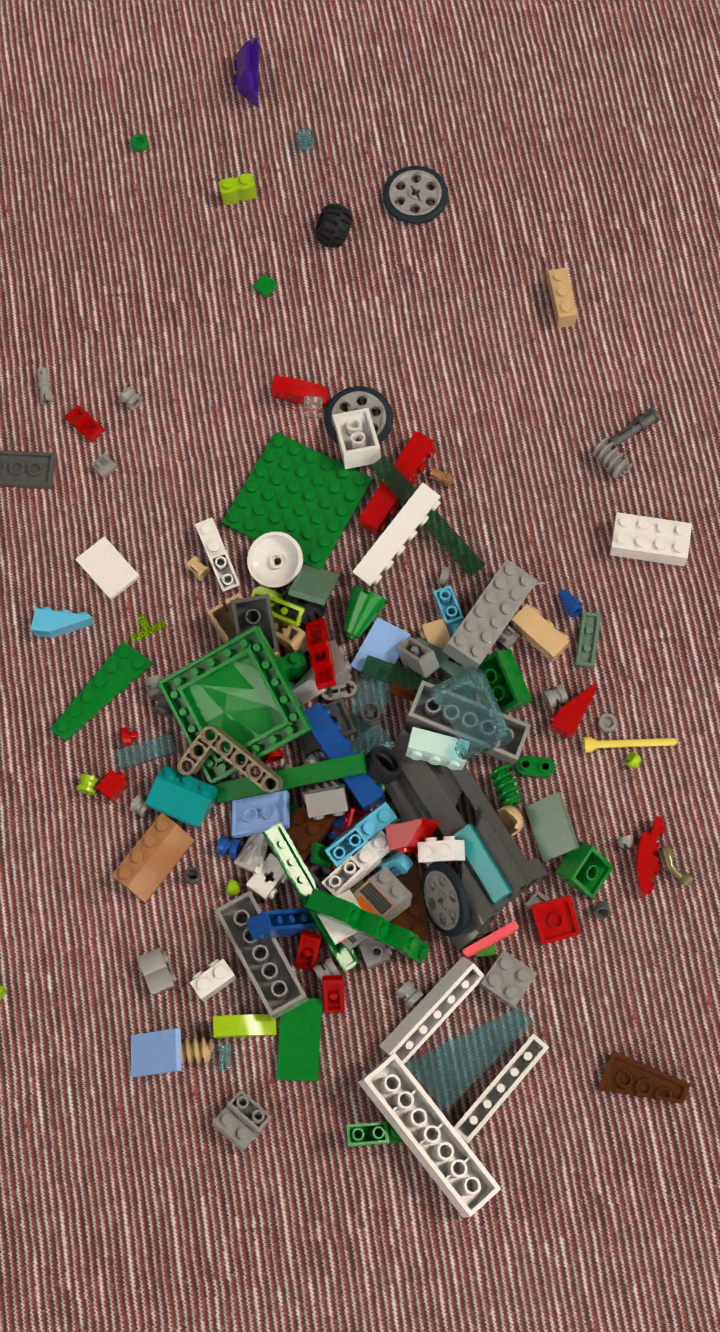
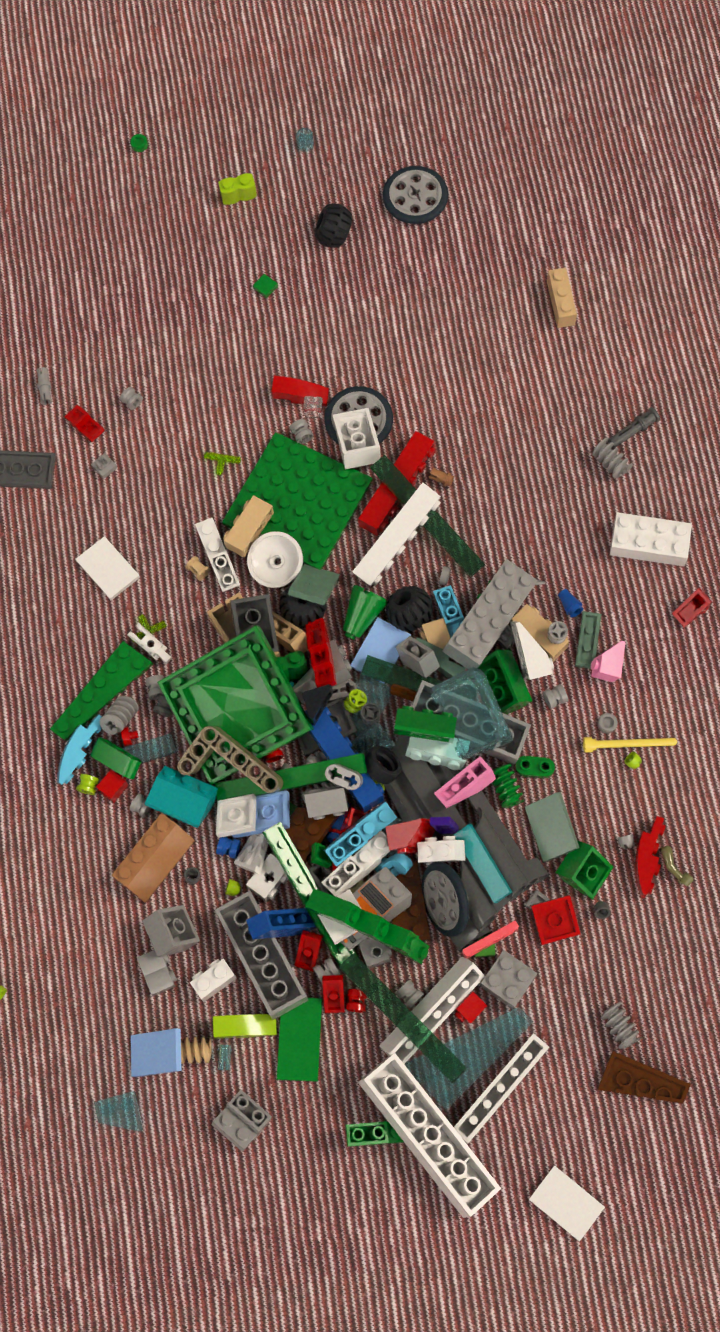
medium azure slope [31,607,94,638] -> none
dark purple wedge [234,38,260,106] -> none
lime slope [251,586,305,627] -> none
tan hair [497,805,524,836] -> none
red slope [549,684,598,740] -> none
none -> medium azure slope [57,714,102,785]
none -> green beam [90,737,142,779]
none -> clear light blue wing [94,1091,144,1132]
none -> light grey piece [100,696,139,735]
none -> white hinge [127,622,172,664]
none -> light grey brick [142,905,200,957]
none -> clear neon green piece [204,452,241,476]
none -> white tile [216,794,257,838]
none -> tan brick [223,495,274,558]
none -> light grey wheel [290,419,314,444]
none -> black slope [302,684,333,726]
none -> light grey beam [325,764,363,790]
none -> clear green tile [339,953,467,1084]
none -> lime wheel [344,689,367,713]
none -> red wheel [346,989,368,1013]
none -> black wheel [386,586,433,632]
none -> green slope [394,706,457,743]
none -> dark purple tile [430,817,459,834]
none -> bright pink slope [434,756,496,808]
none -> red brick [454,991,487,1024]
none -> white slope [510,621,554,680]
none -> white tile [529,1165,605,1242]
none -> light grey wheel [548,621,568,644]
none -> bright pink slope [591,641,625,682]
none -> light grey piece [601,1001,643,1049]
none -> red slope [672,588,712,628]

